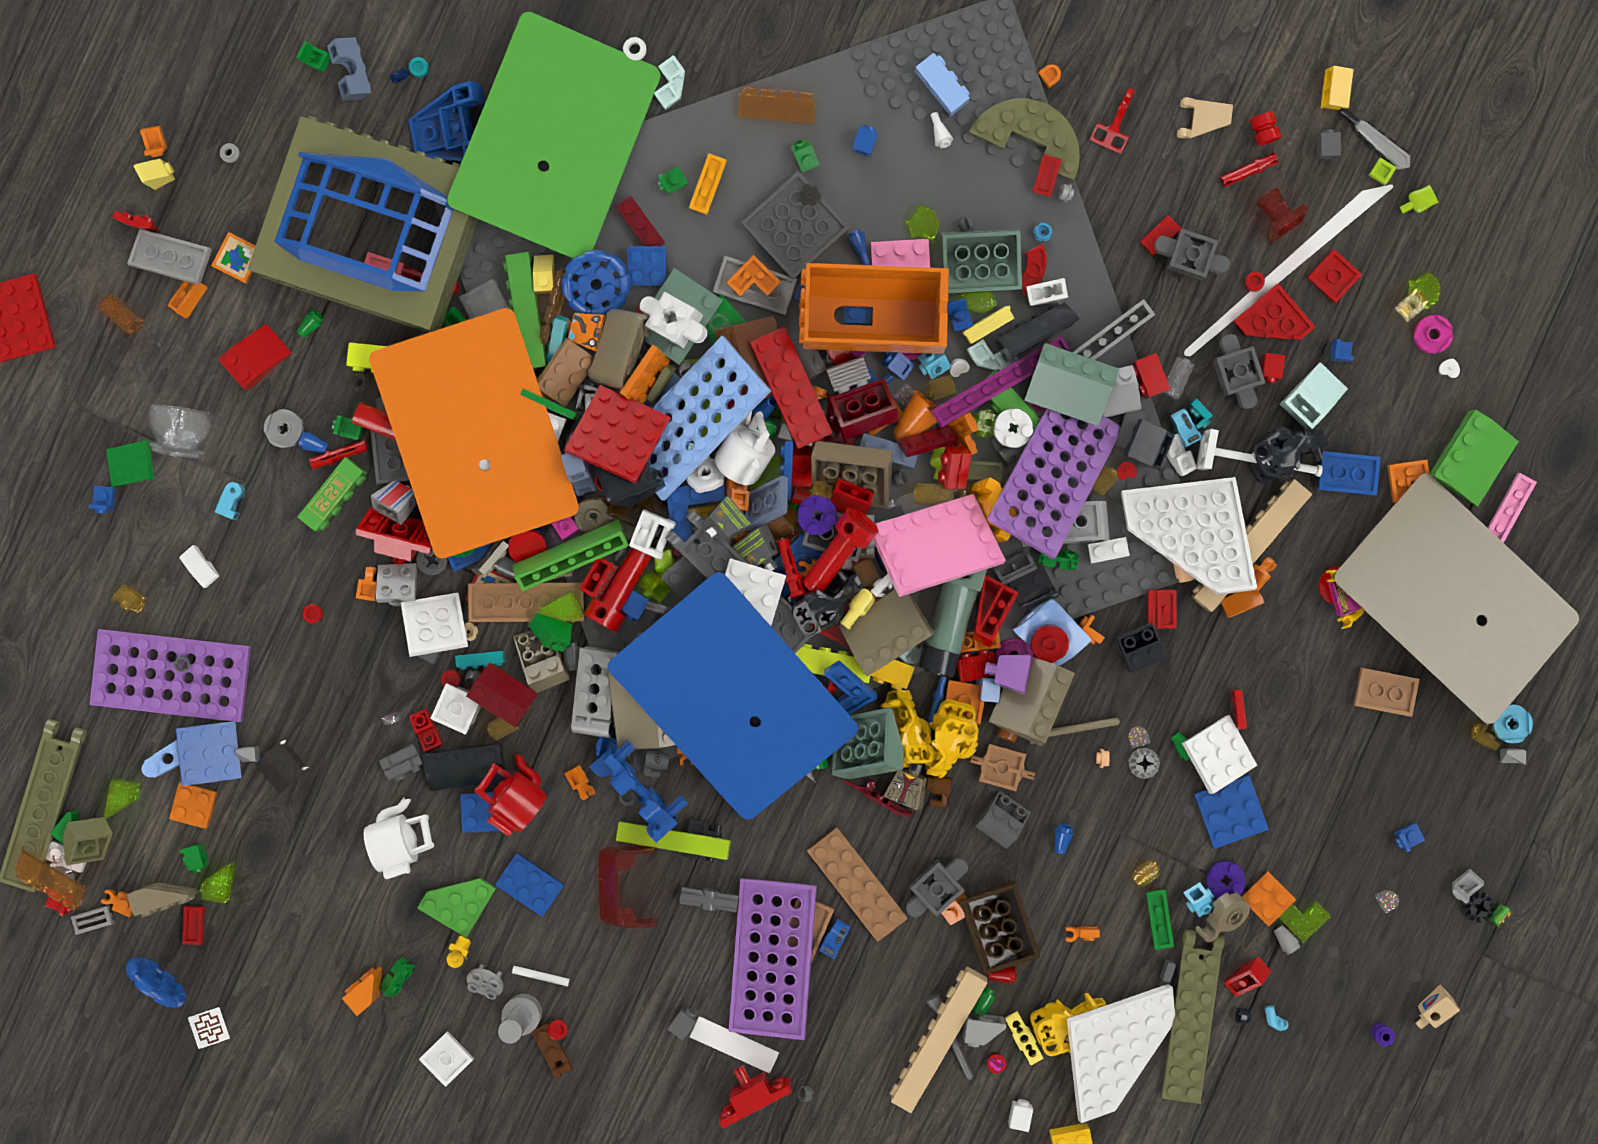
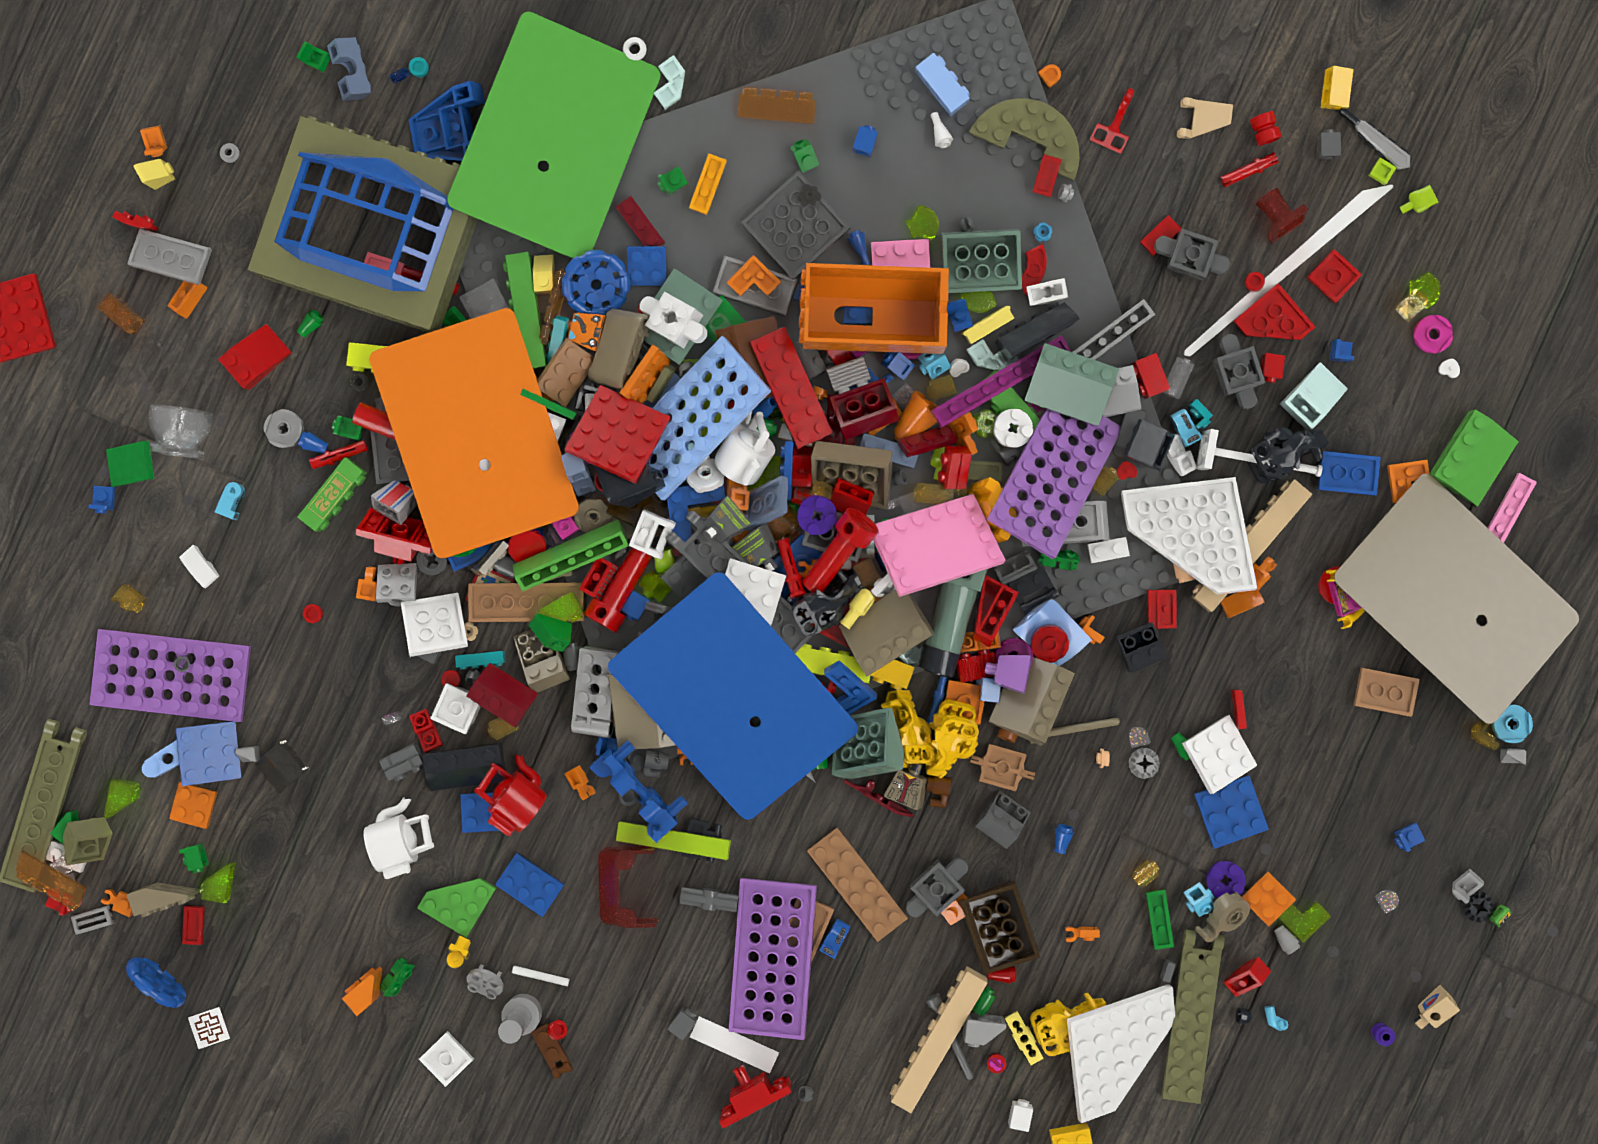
tile [211,232,256,284] -> none

